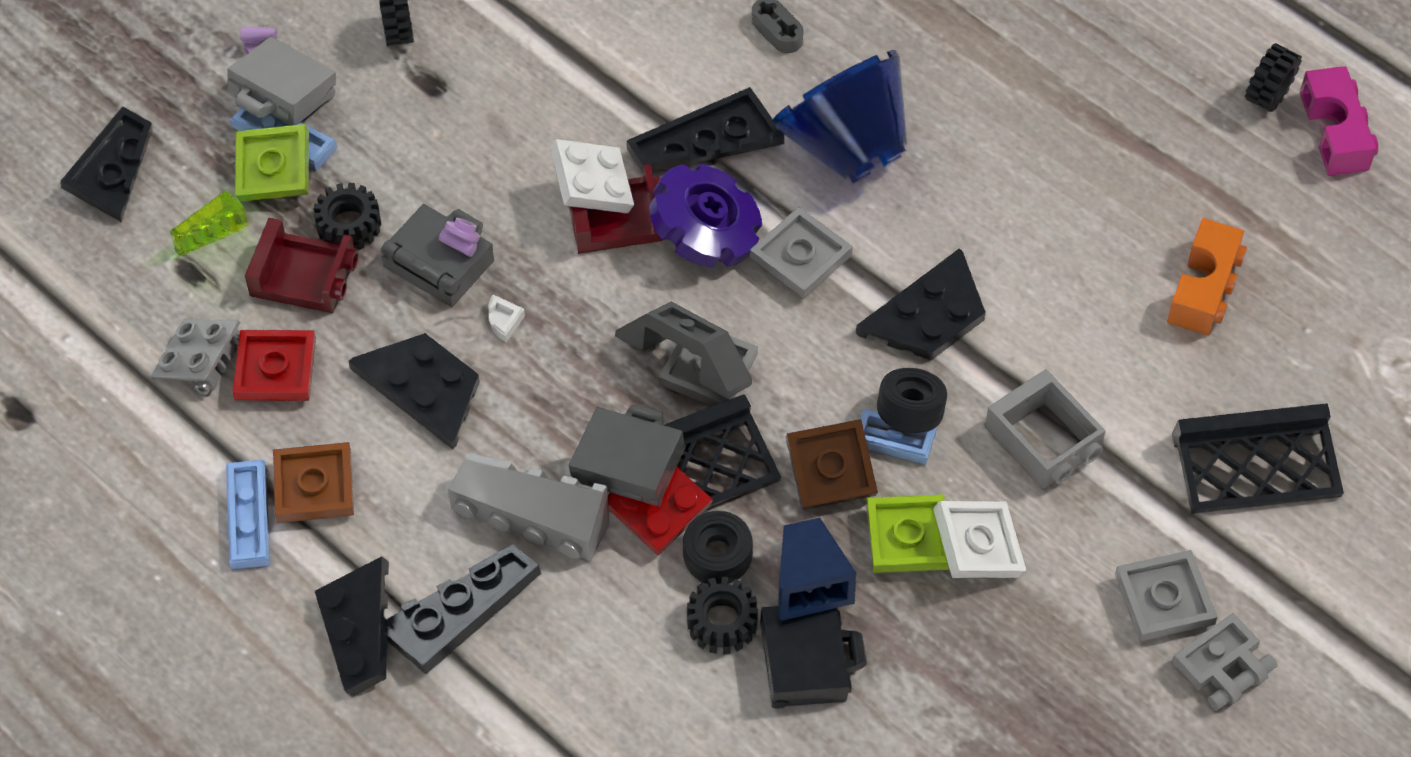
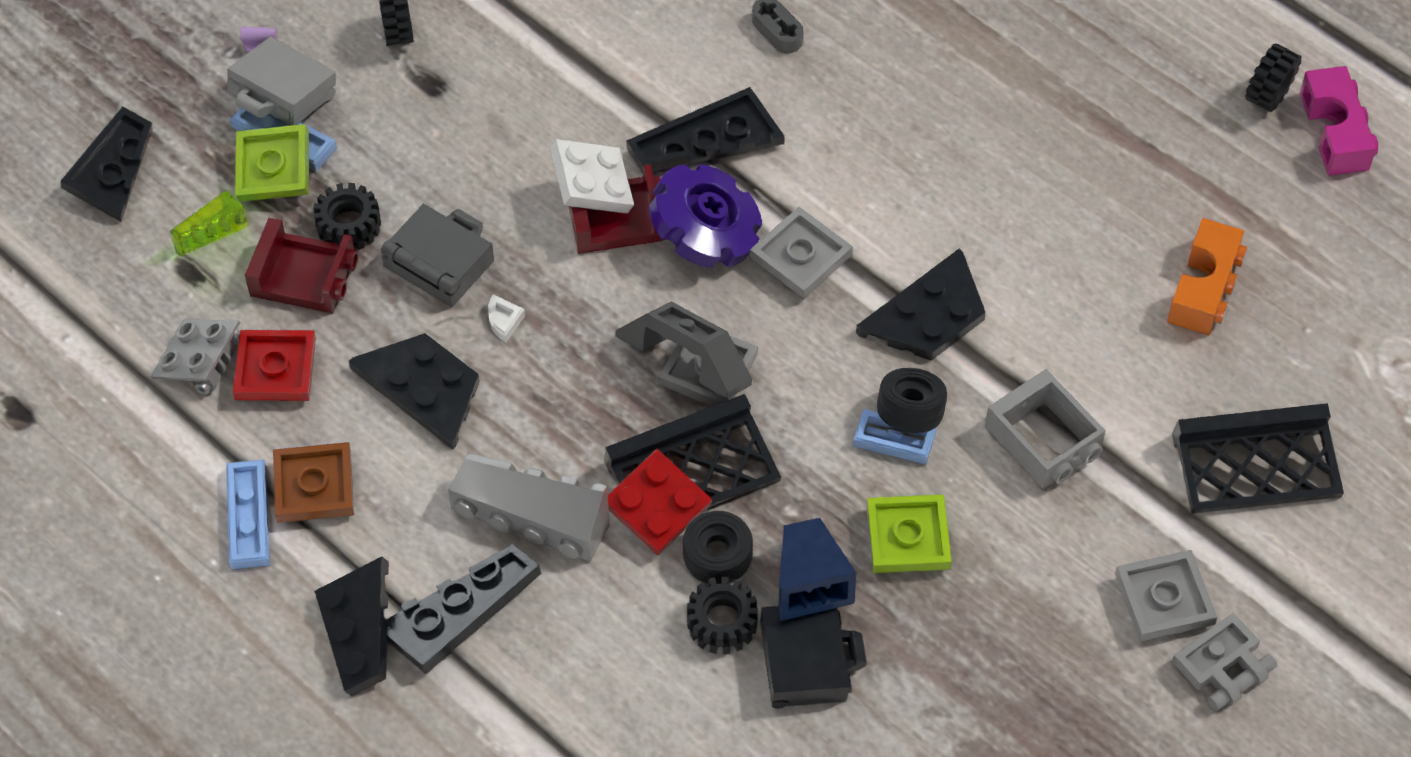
lavender plate [439,218,480,257] -> none
dark grey piece [569,404,685,506] -> none
clear blue cone [772,50,907,184] -> none
reddish brown hinge [785,419,878,510] -> none
white plate [933,501,1026,578] -> none

